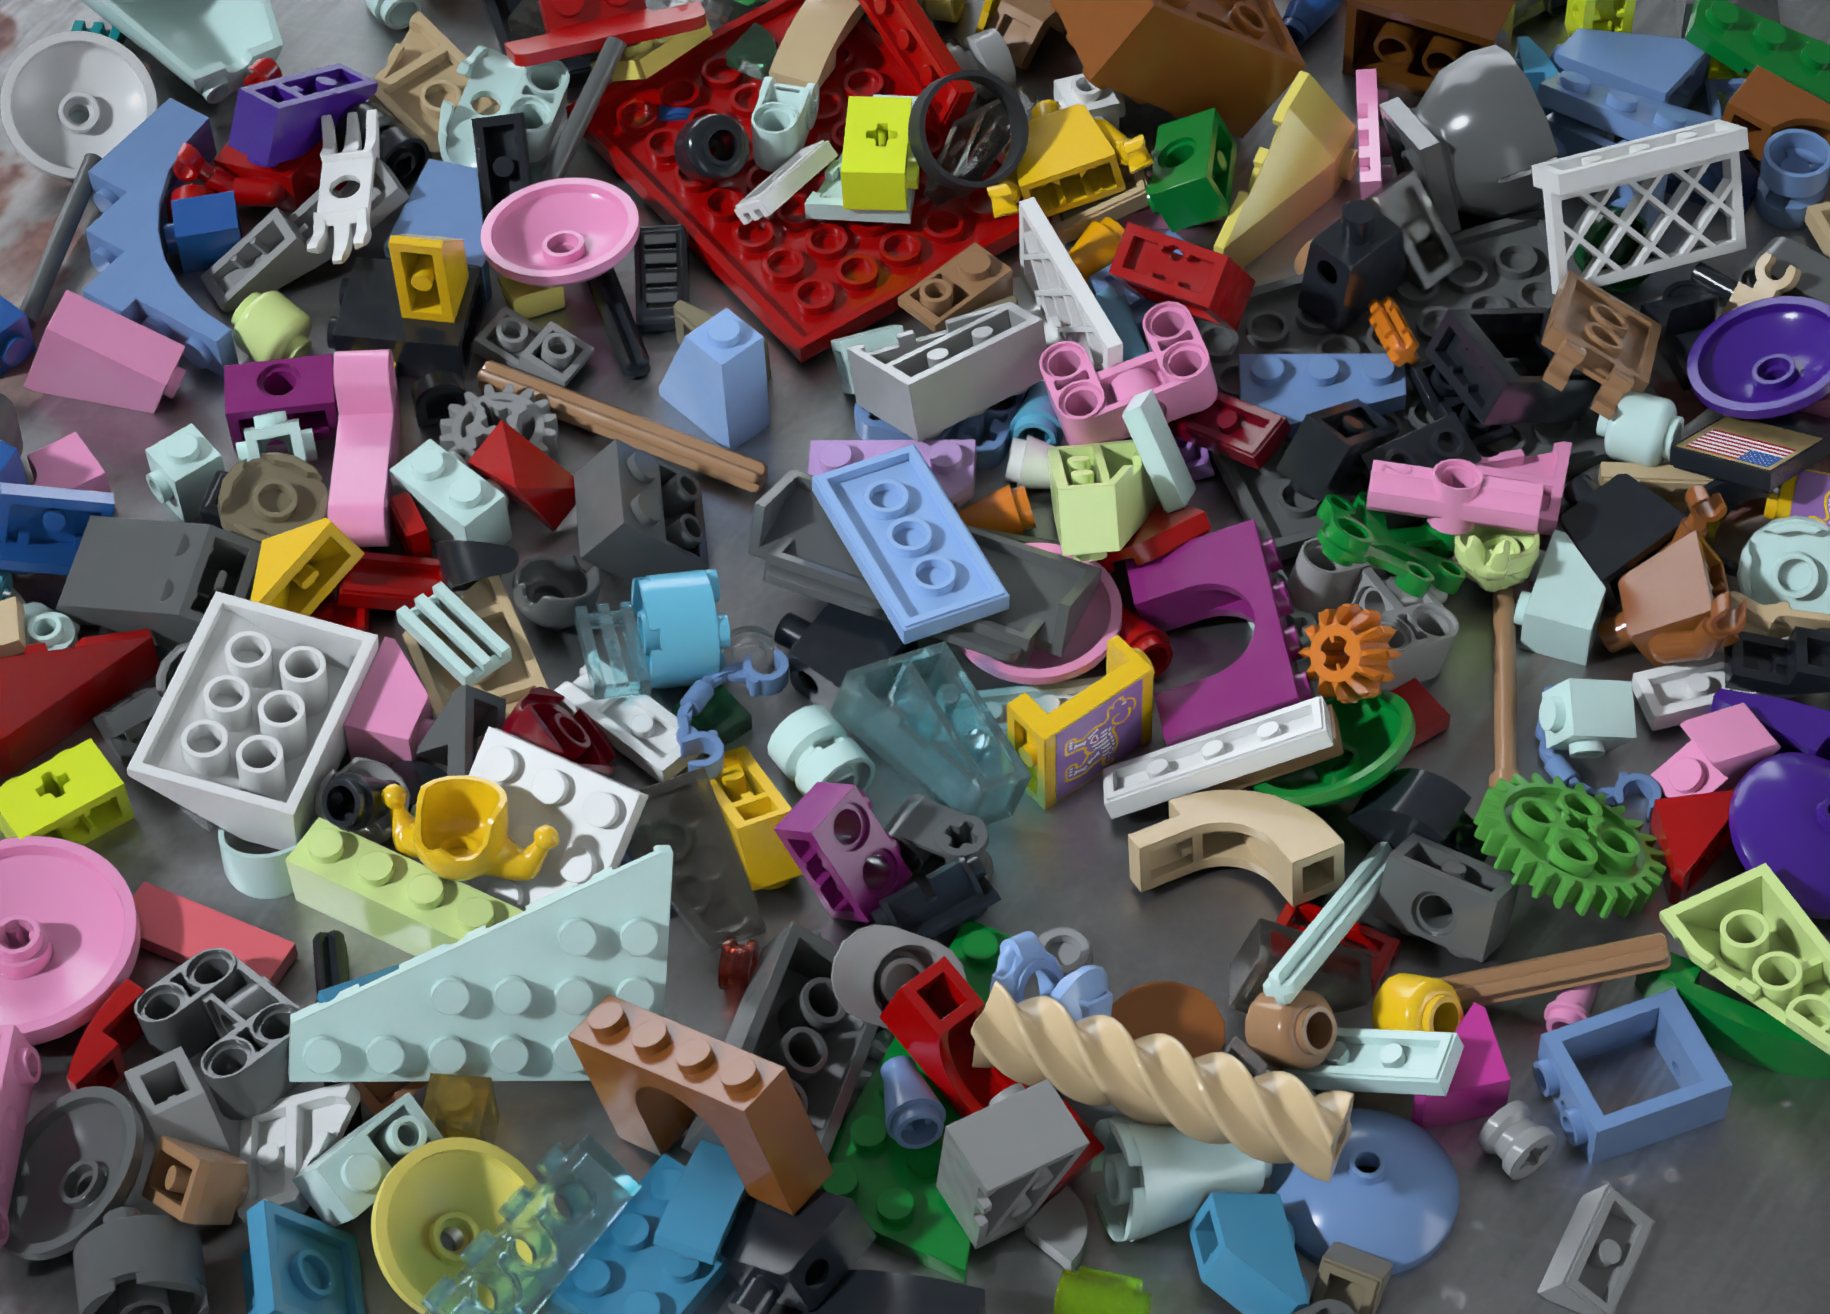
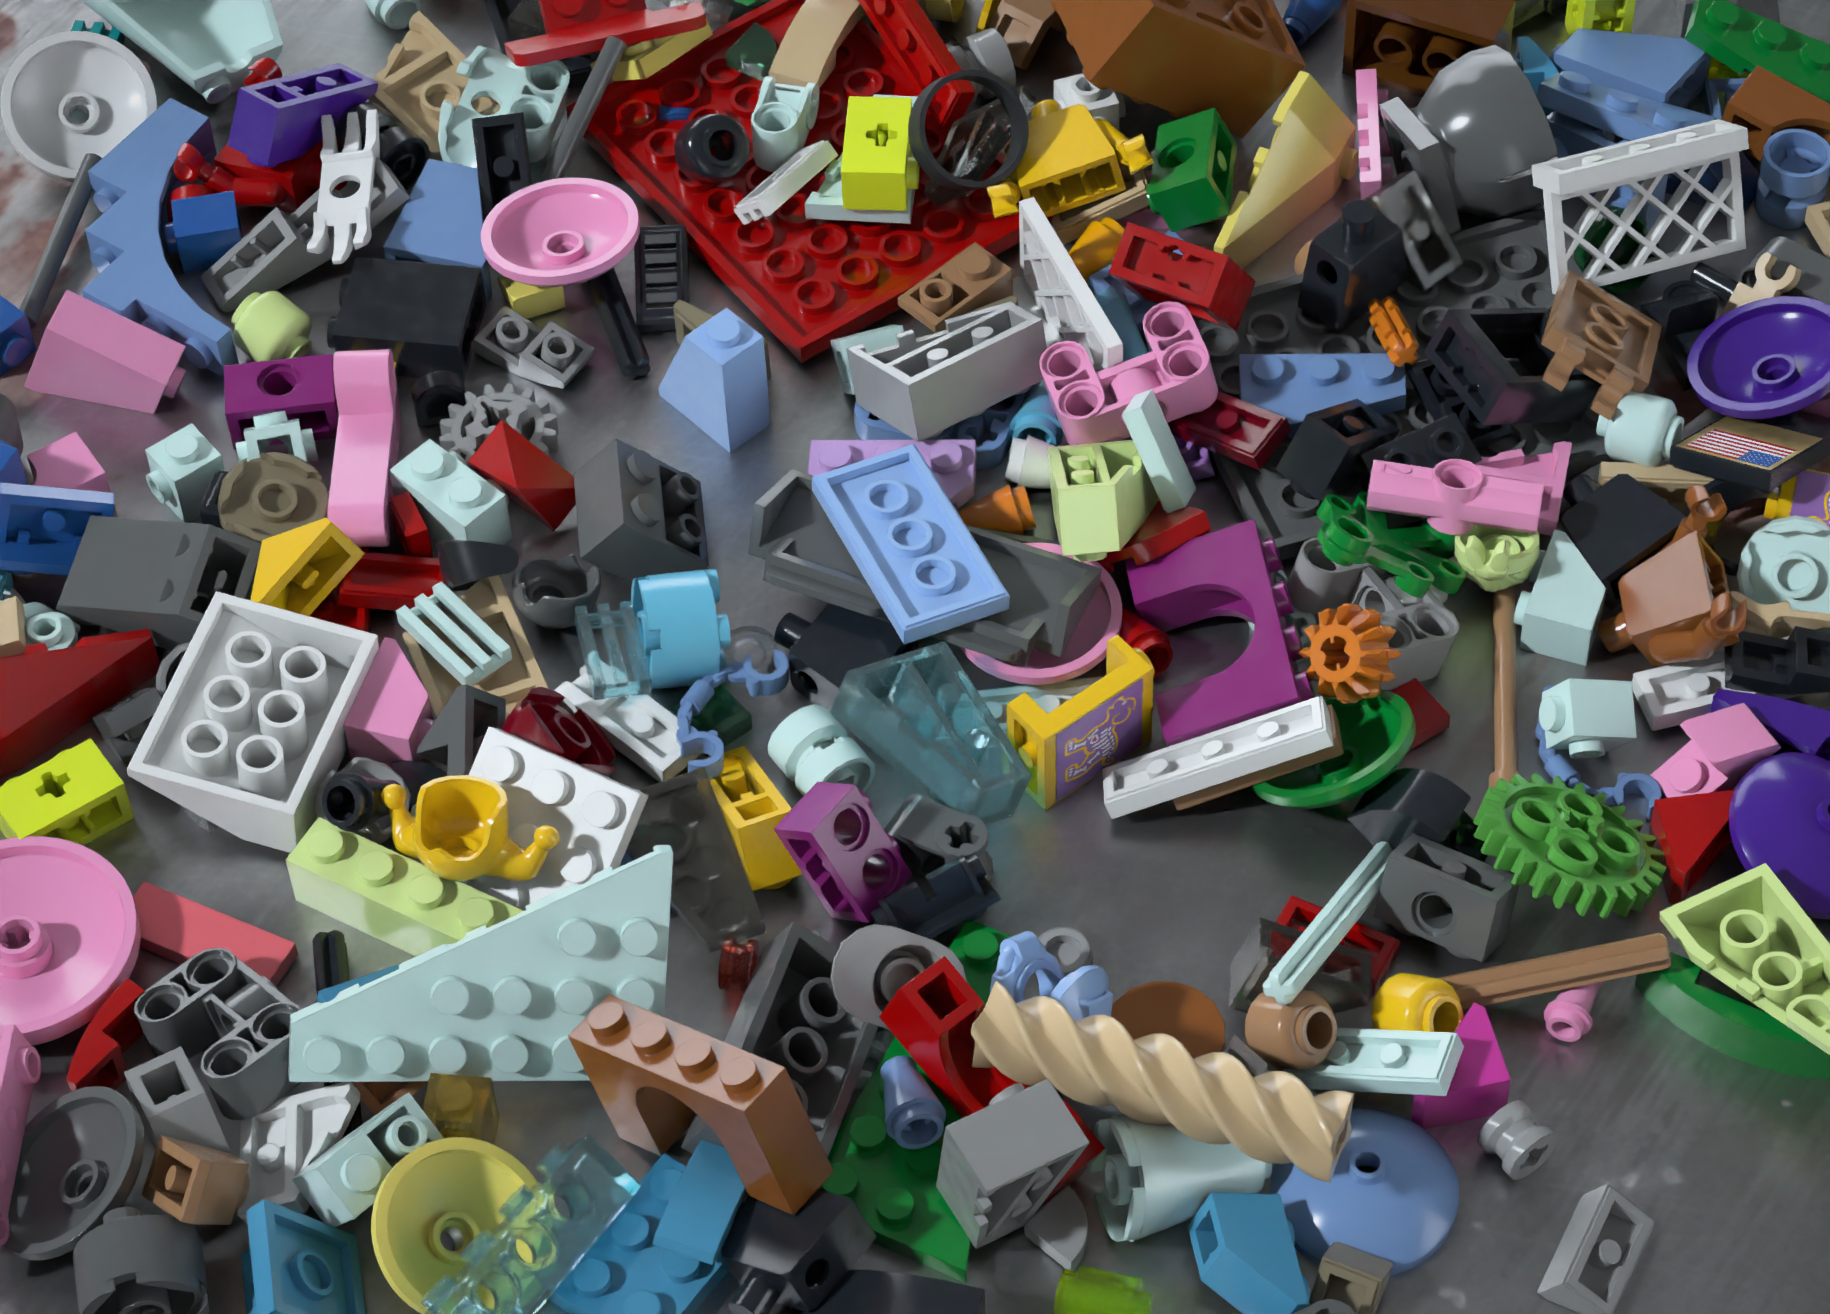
light aqua helmet [218,817,318,899] -> none
yellow slope [388,234,469,323] -> none
medium nougat axle [477,360,769,493] -> none
tan arch [1128,789,1345,907] -> none
medium blue window [1532,988,1732,1166] -> none

